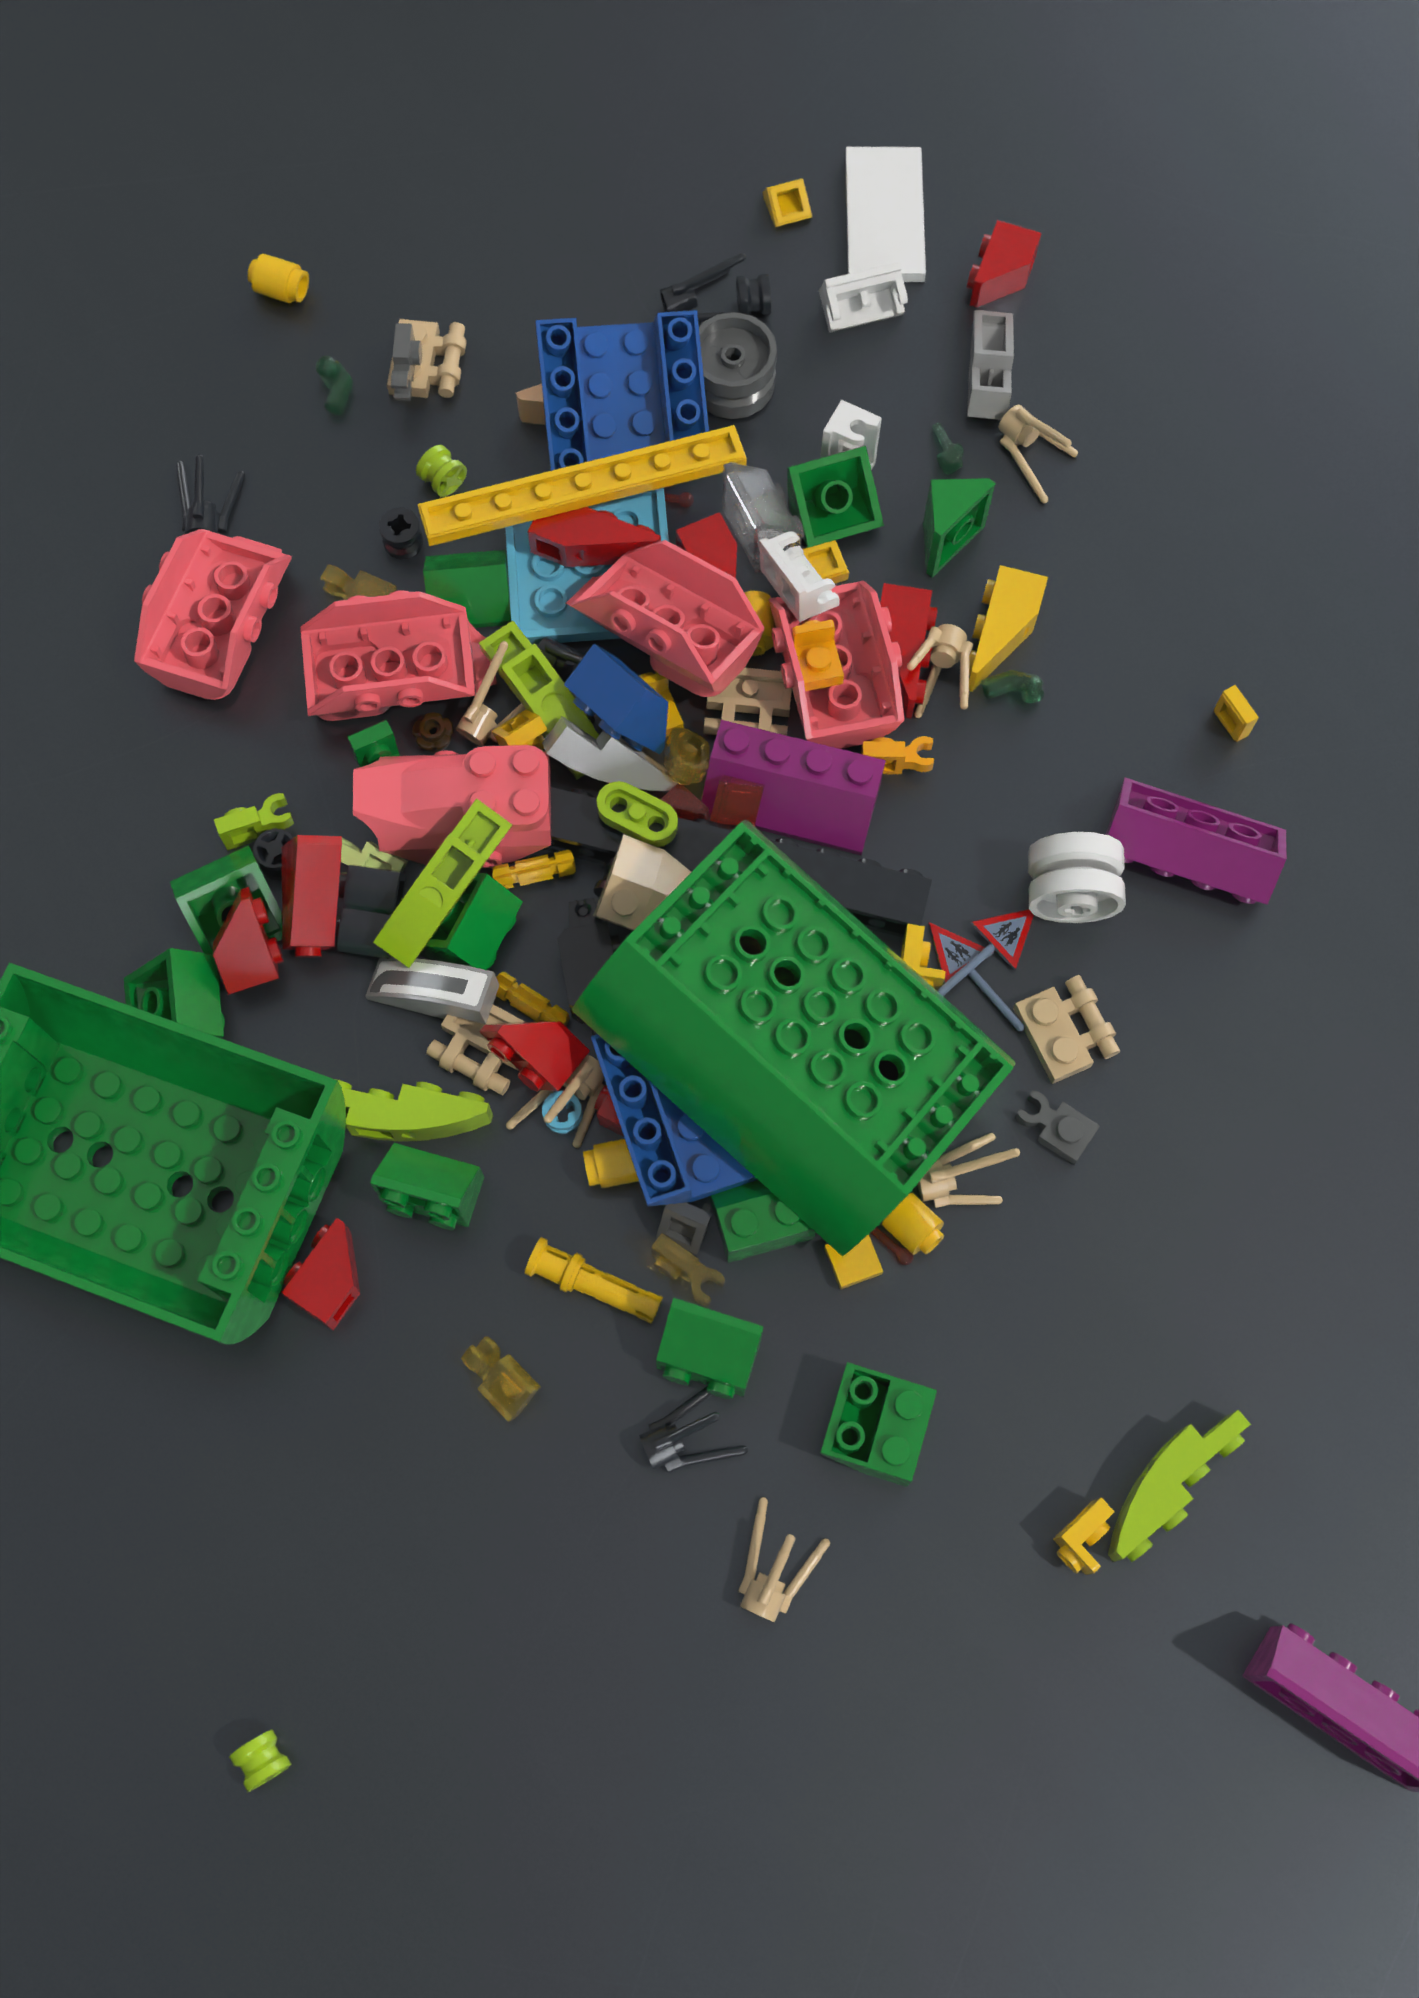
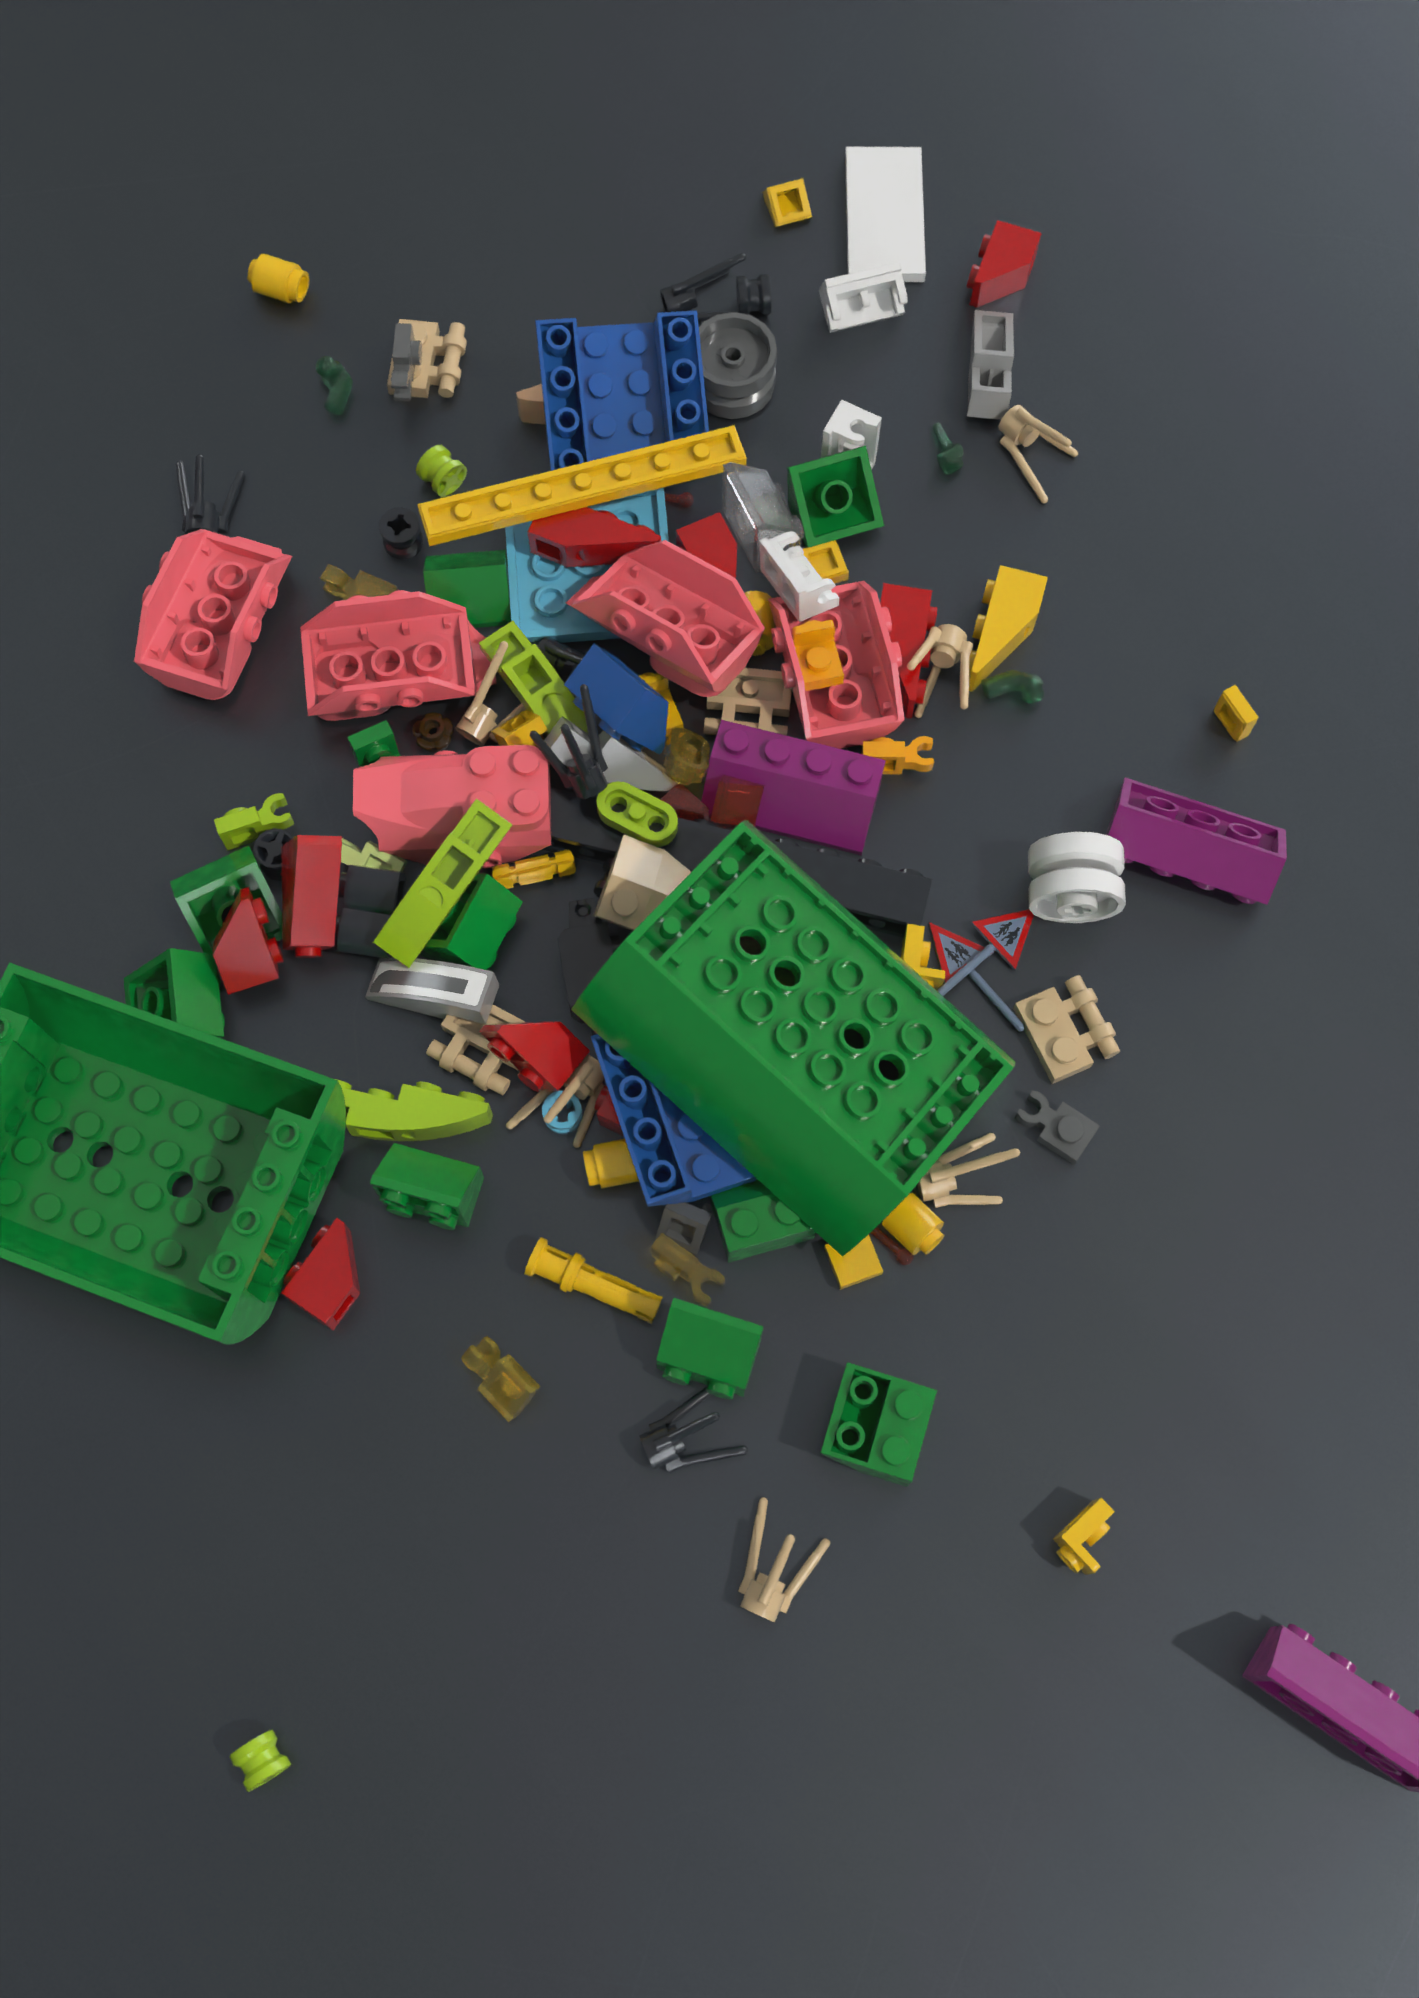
yellow axle [496,972,570,1026] -> none
green slope [923,478,995,578] -> none
lime slope [1108,1410,1251,1562] -> none
none -> black plant [530,684,608,799]

